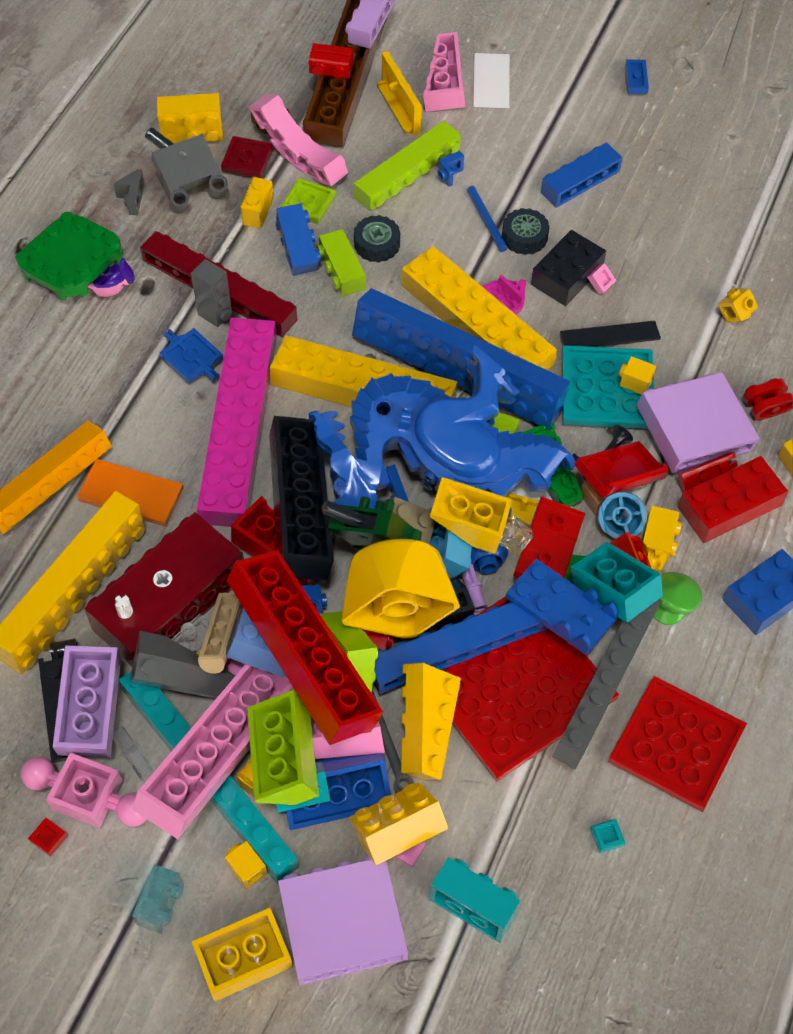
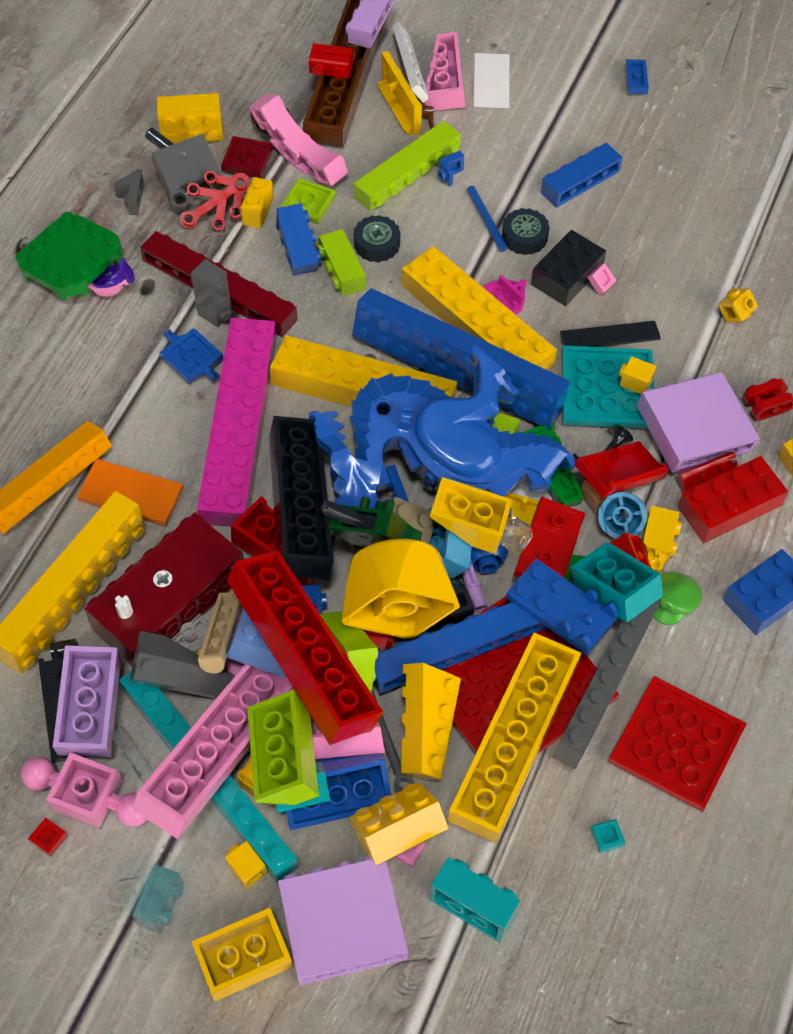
none -> plant [180,171,251,232]
none -> white tile [392,22,429,102]
none -> reddish brown hand [422,105,435,130]
none -> yellow brick [448,633,581,844]

